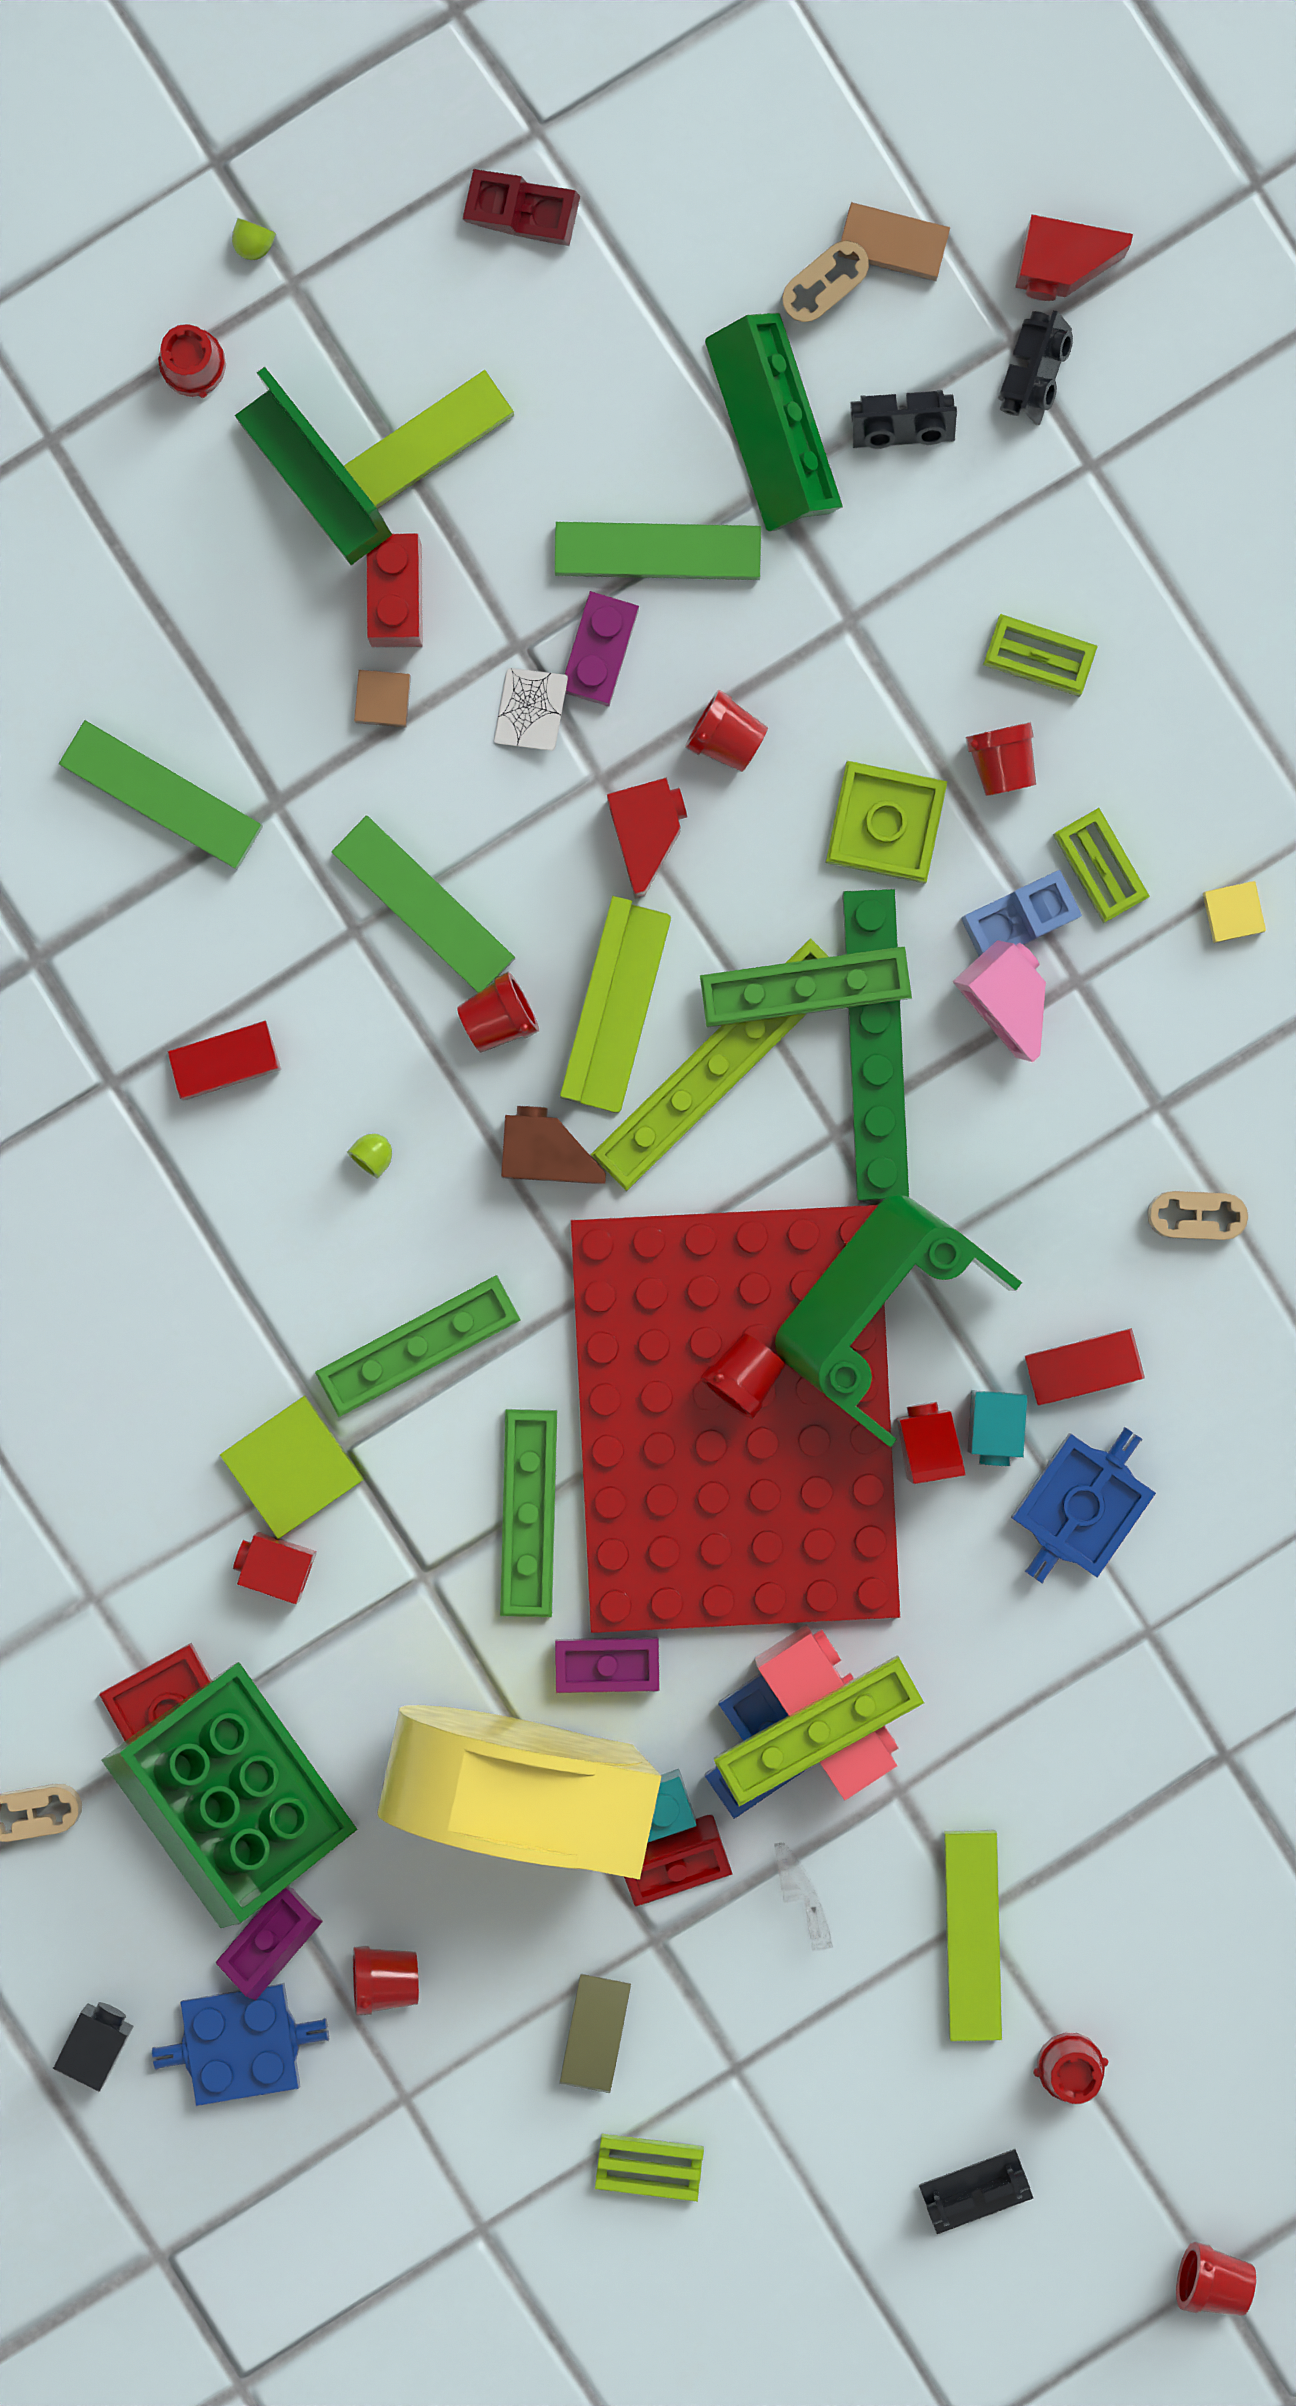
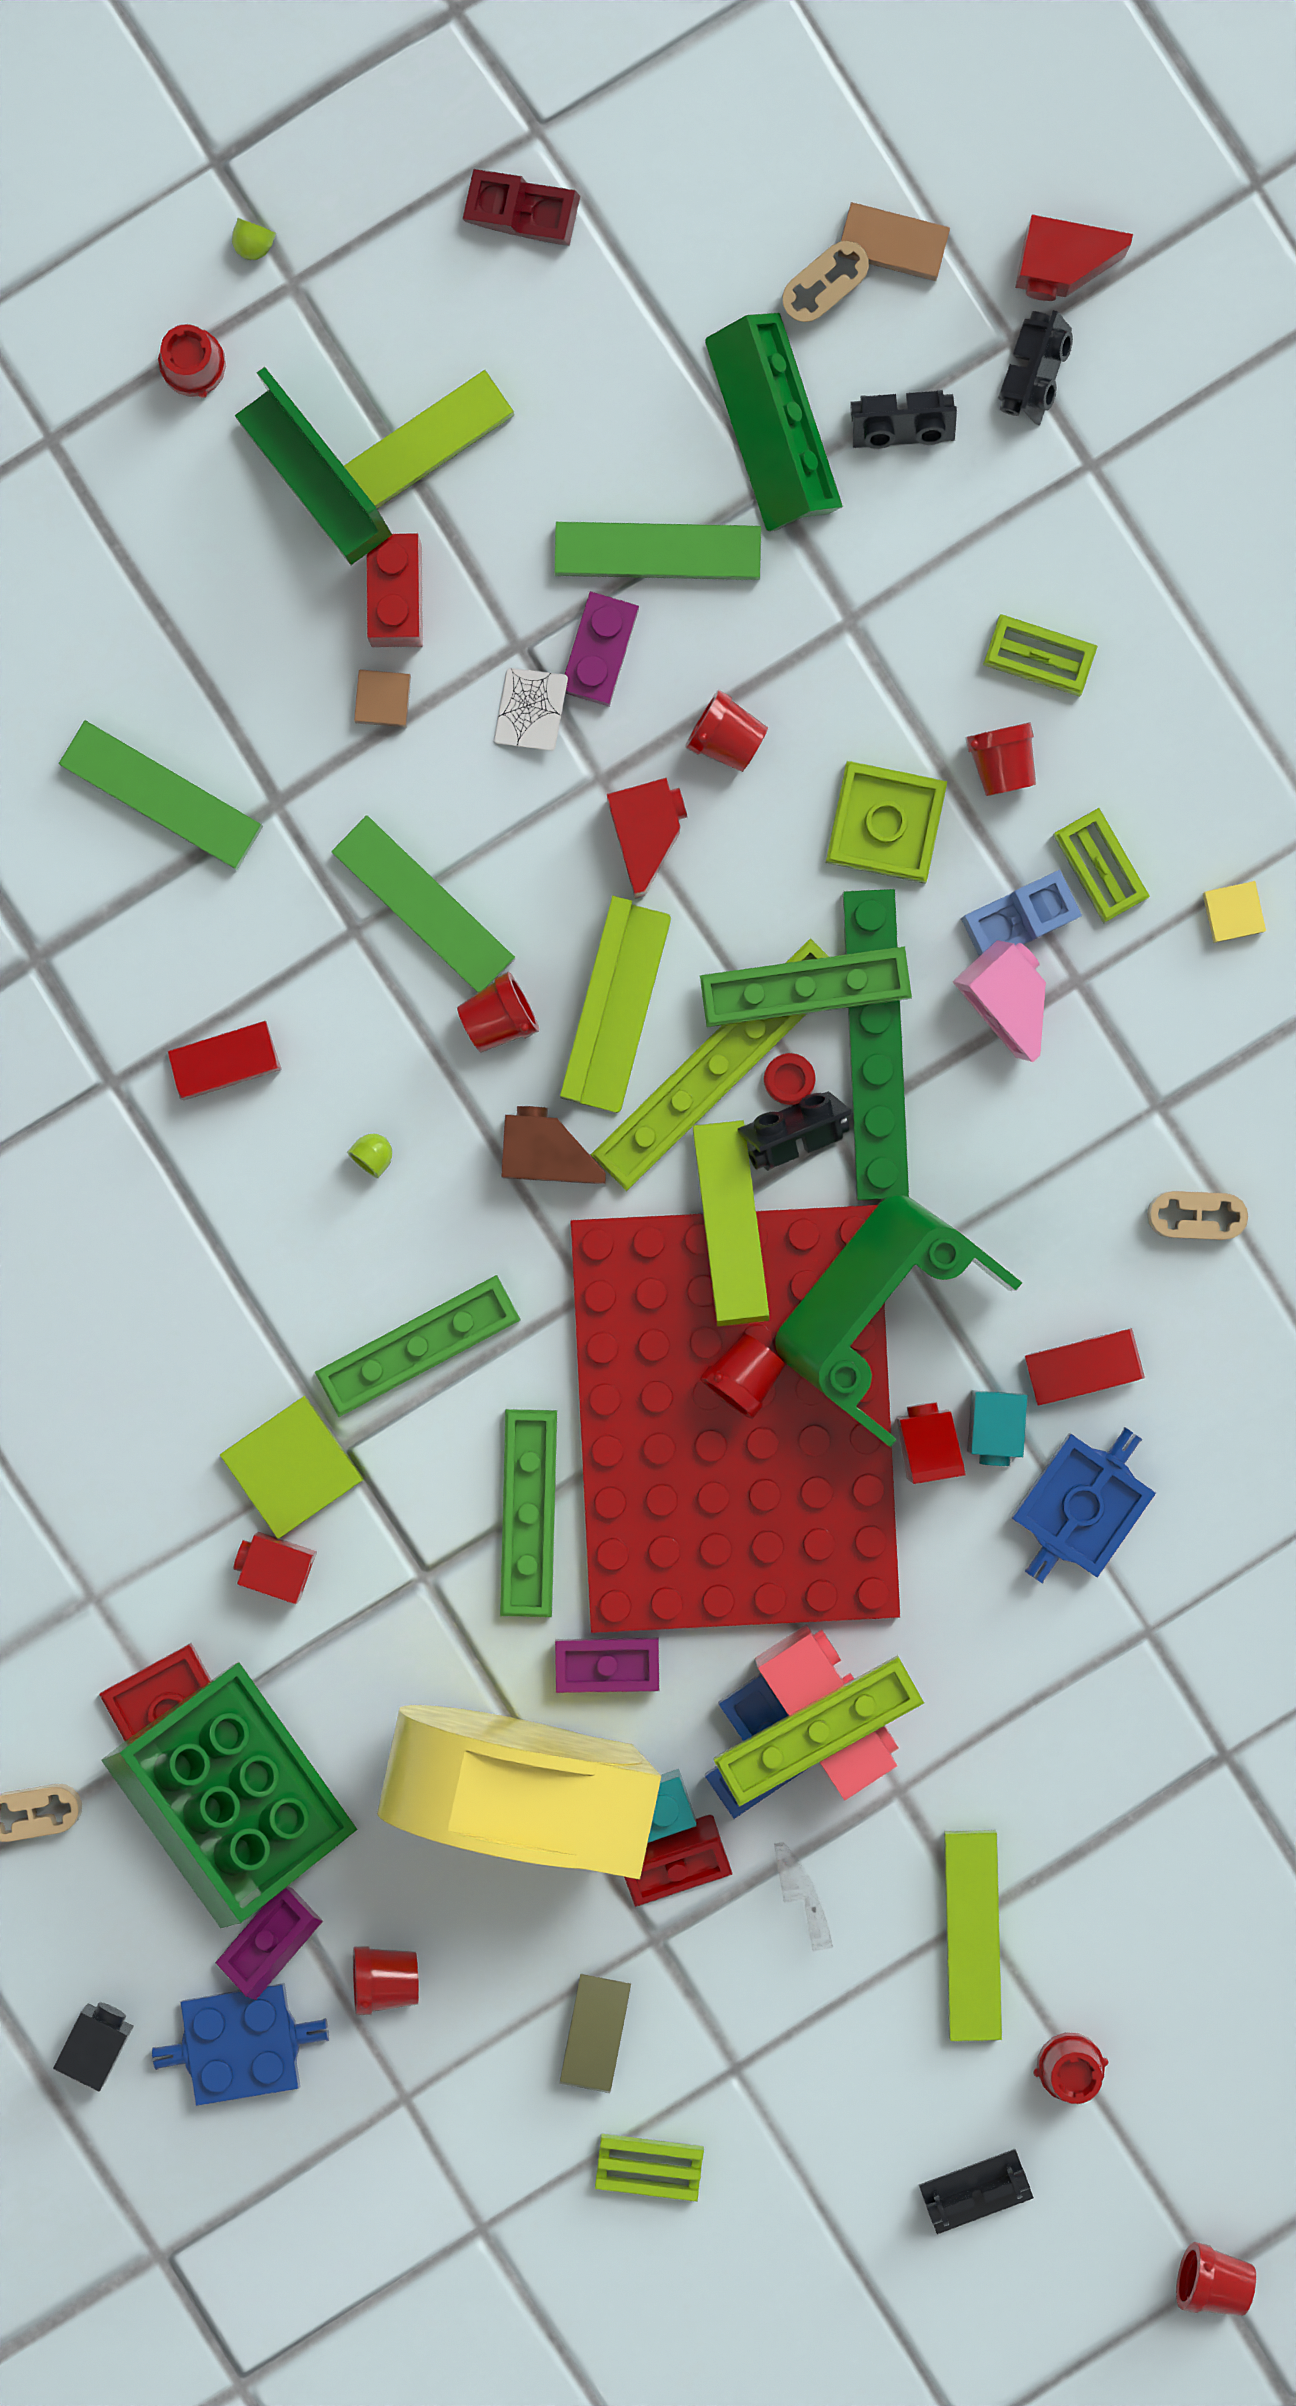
none -> lime tile [693,1120,769,1326]
none -> black hinge [737,1091,852,1171]
none -> red tile [764,1053,816,1105]

